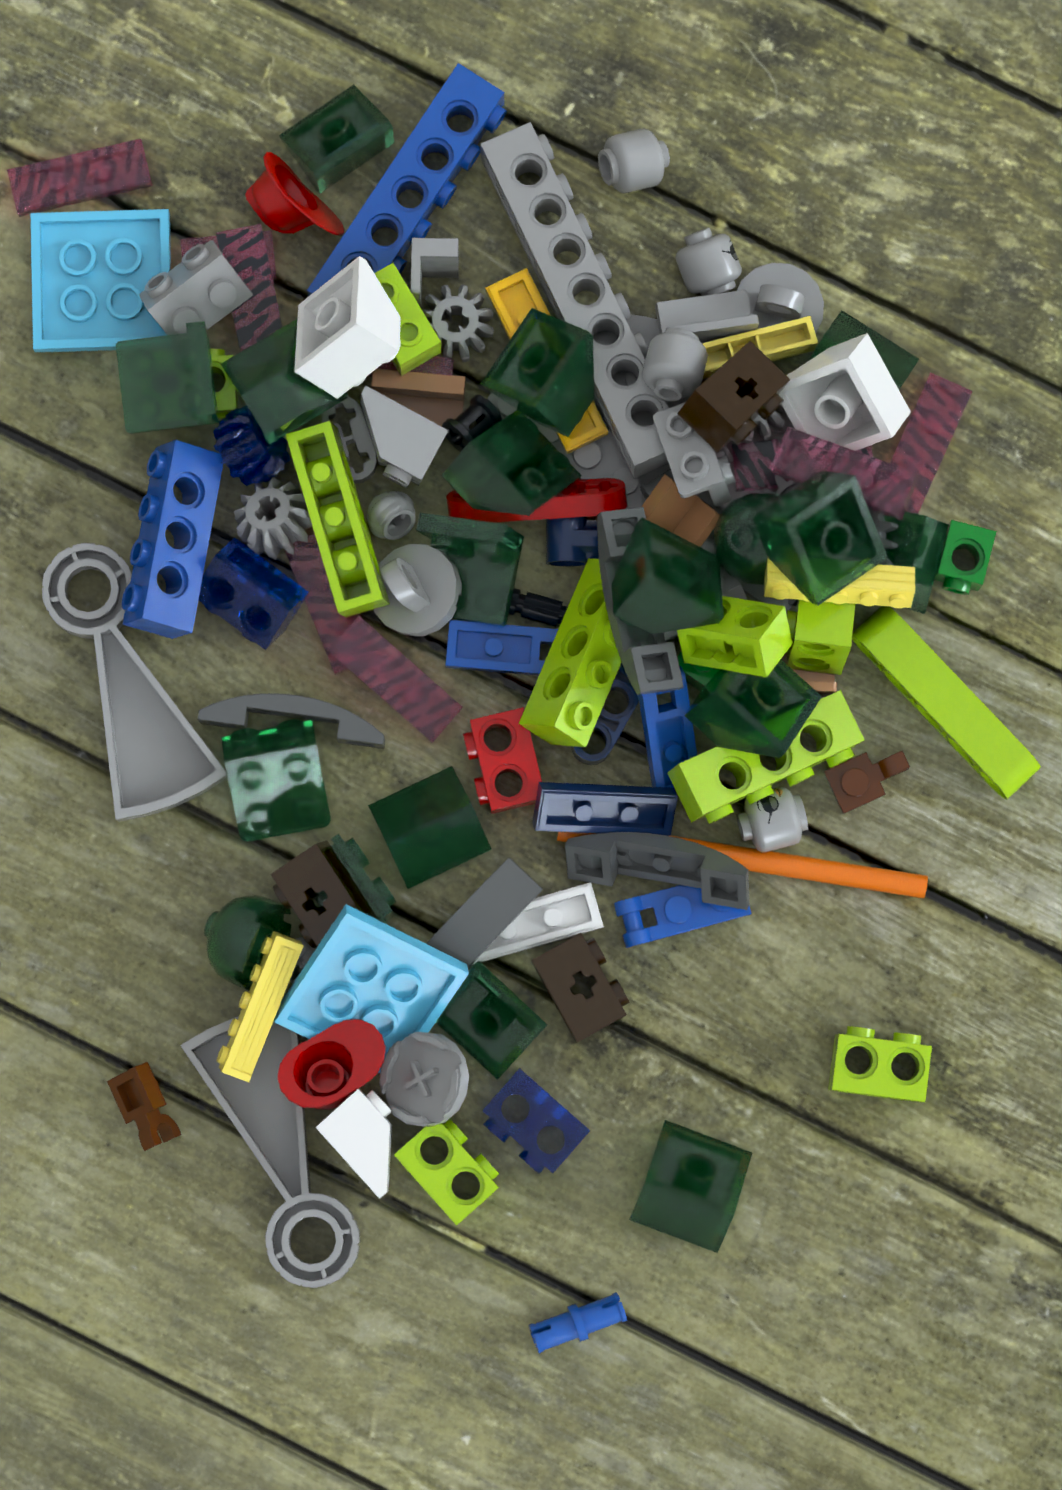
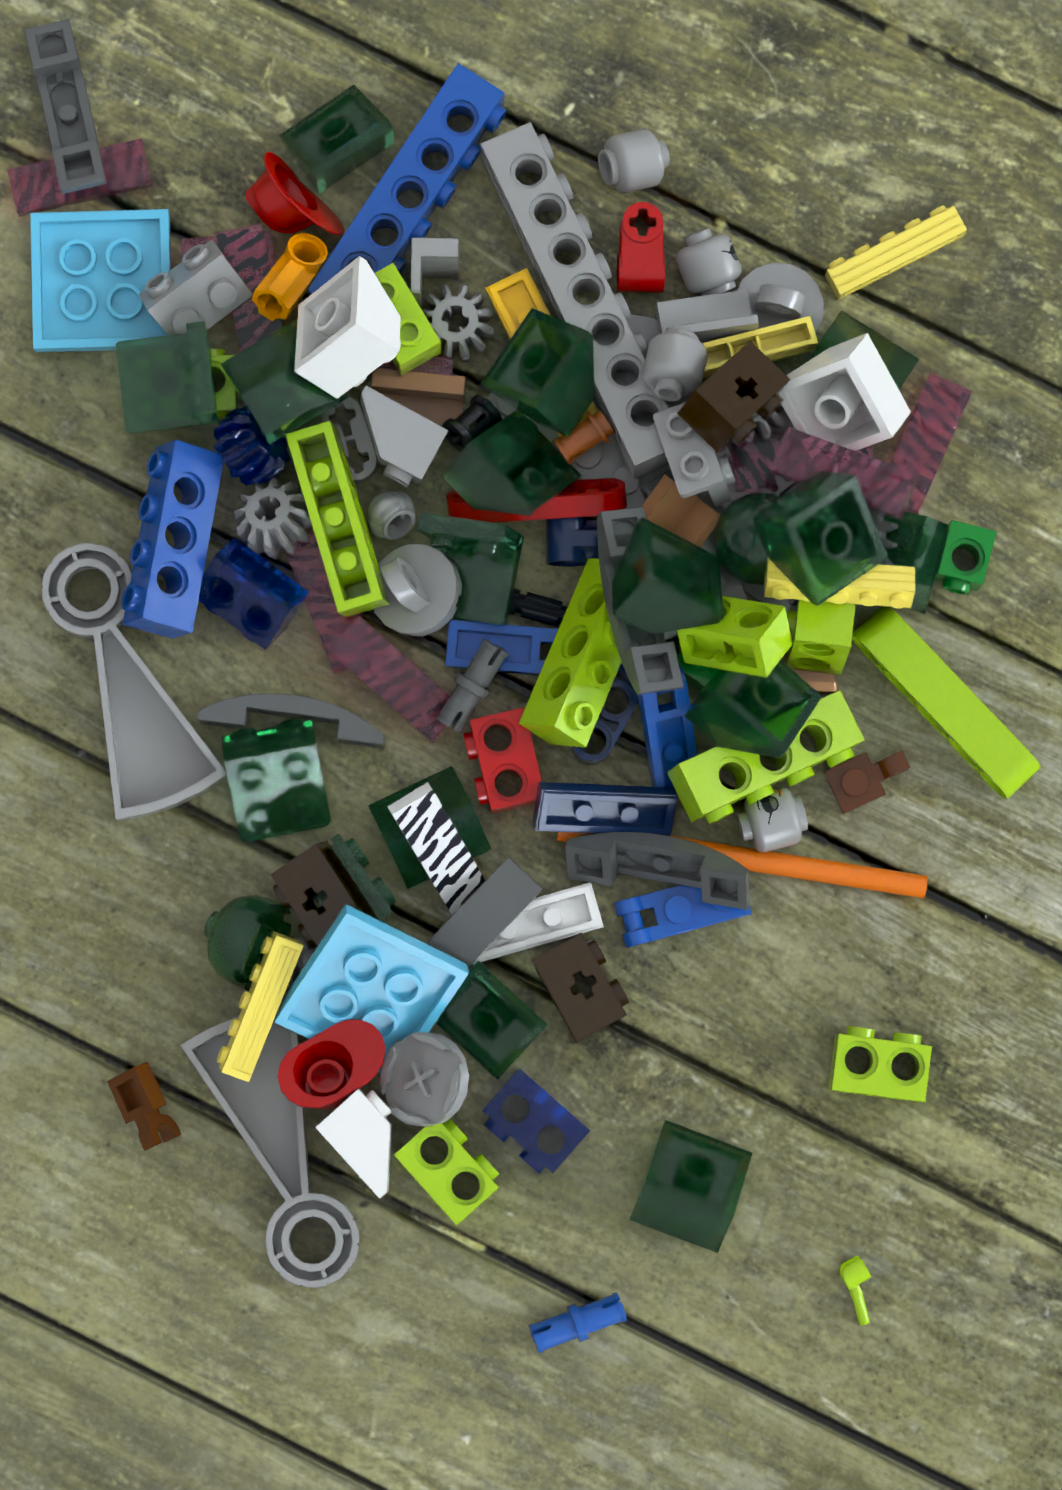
none -> dark grey slope [24,19,107,194]
none -> light orange piece [252,233,328,321]
none -> tile [388,782,486,915]
none -> dark grey pin [436,638,509,733]
none -> dark orange pin [553,410,615,465]
none -> red piece [616,202,665,293]
none -> light yellow piece [825,205,967,300]
none -> lime hand [839,1256,872,1326]

